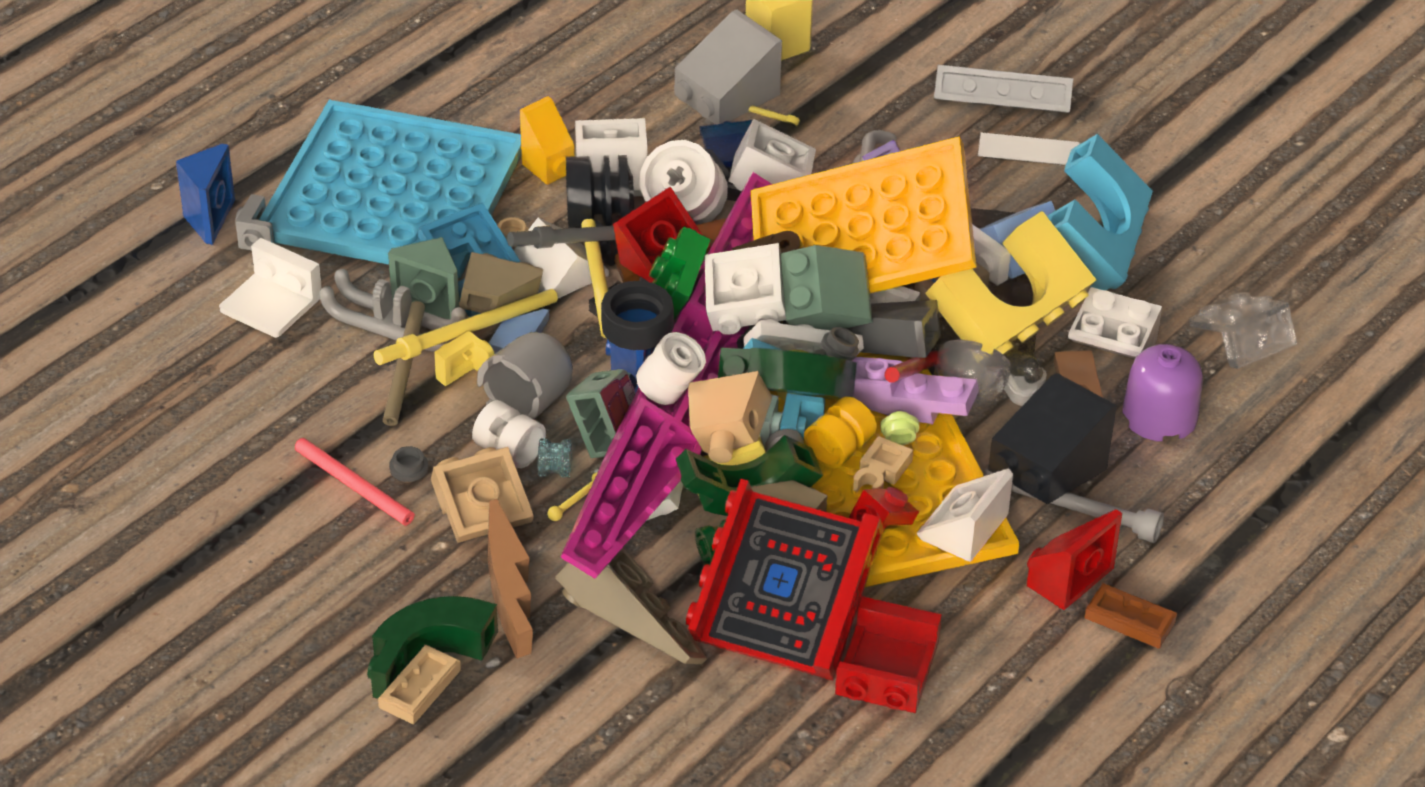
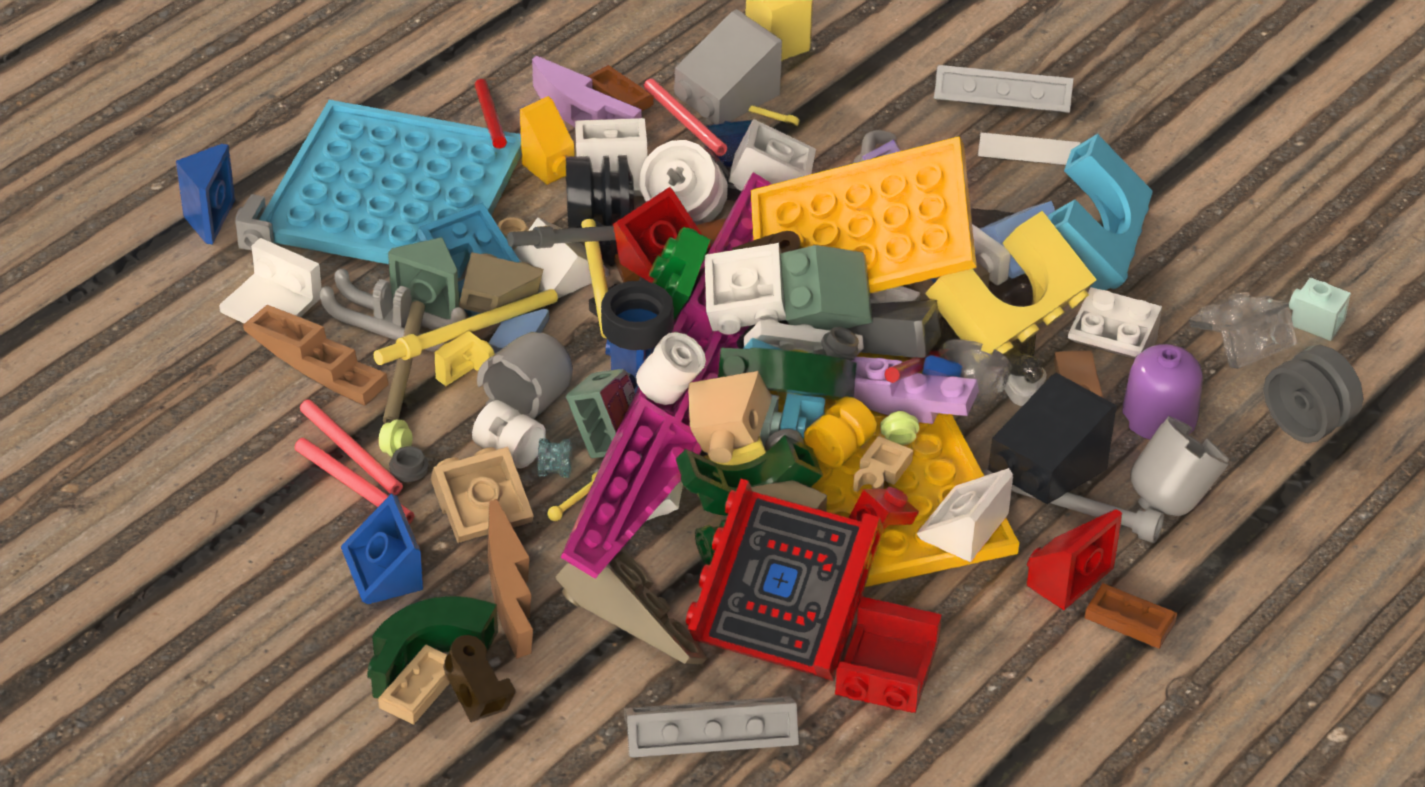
none -> medium nougat slope [243,304,389,406]
none -> coral piece [300,399,403,495]
none -> blue slope [340,493,423,604]
none -> yellowish green plate [379,419,413,457]
none -> dark brown leg [443,635,516,723]
none -> red bar [474,79,507,149]
none -> lavender slope [532,56,642,127]
none -> dark orange plate [587,65,654,111]
none -> light grey fence [624,696,799,758]
none -> coral piece [644,78,727,156]
none -> blue tile [922,355,962,378]
none -> light grey cylinder [1130,416,1229,516]
none -> dark grey wheel [1263,345,1364,443]
none -> light aqua brick [1288,278,1351,341]

